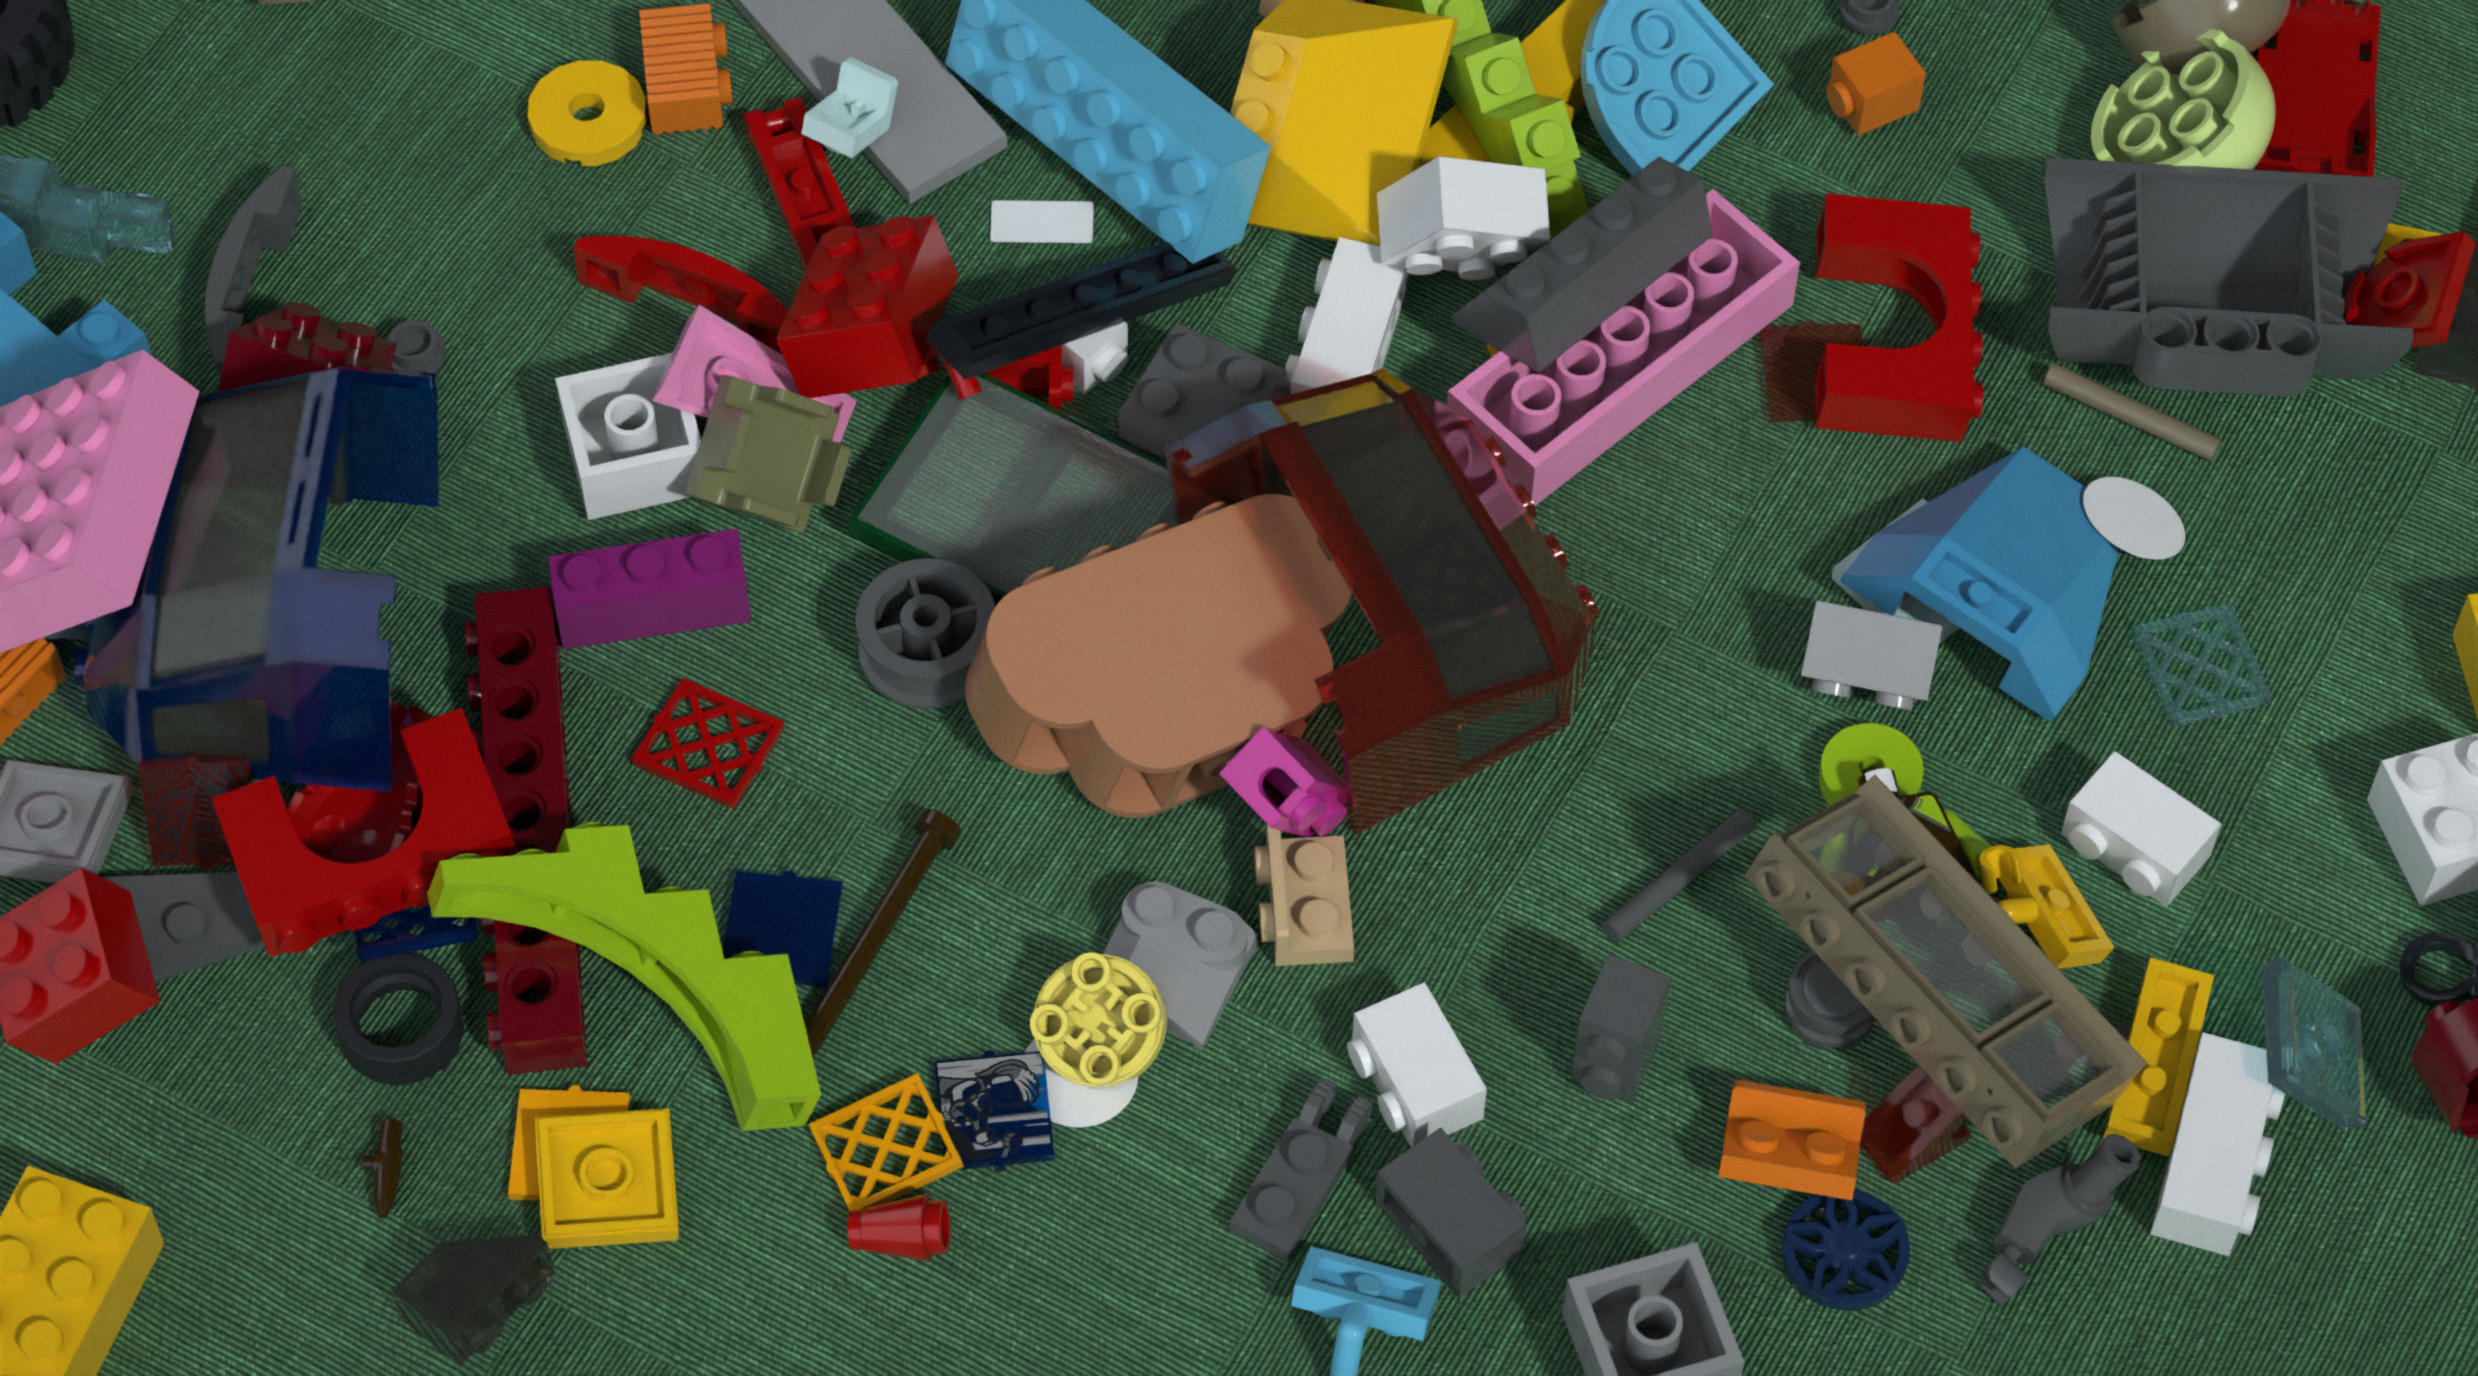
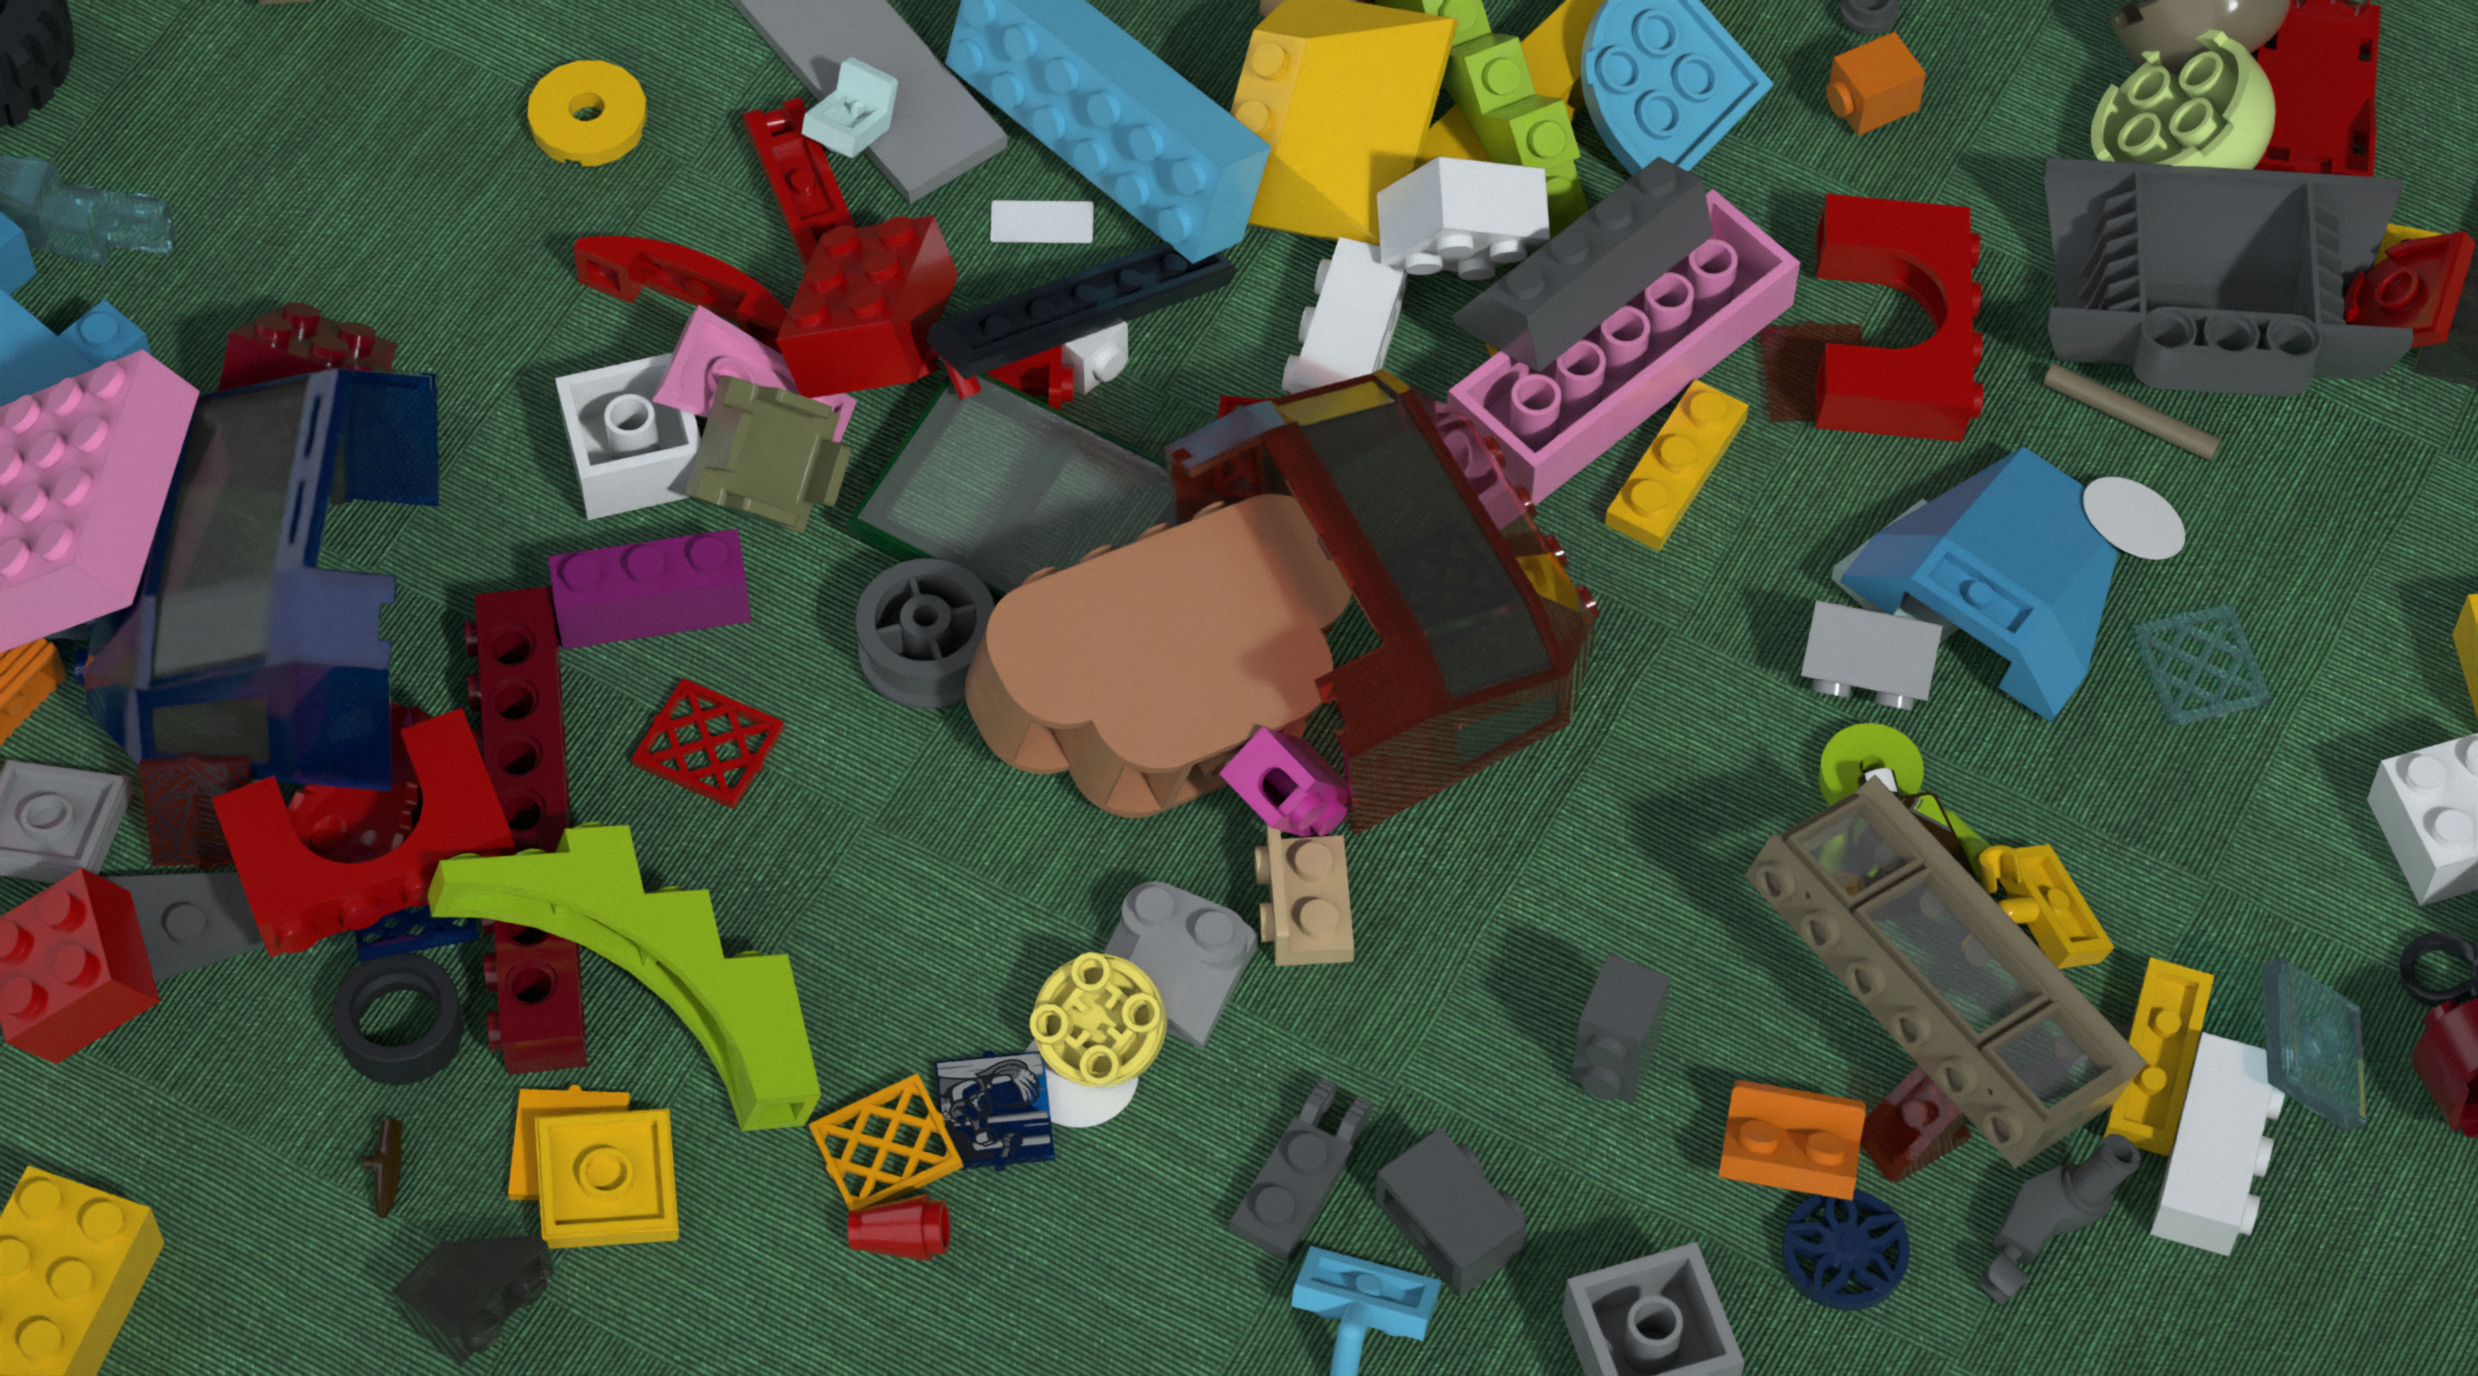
dark grey slope [205,166,303,382] -> none
dark grey plate [387,320,446,380] -> none
orange brick [639,3,733,136] -> none
clear blue piece [722,871,843,987] -> none
dark brown bar [804,809,962,1056] -> none
dark grey brick [1118,323,1286,495] -> none
white brick [1347,982,1487,1147] -> none
dark grey bar [1601,808,1757,943] -> none
dark grey wheel [1785,950,1876,1051] -> none
white brick [2061,751,2221,907] -> none
none -> yellow plate [1605,379,1749,552]

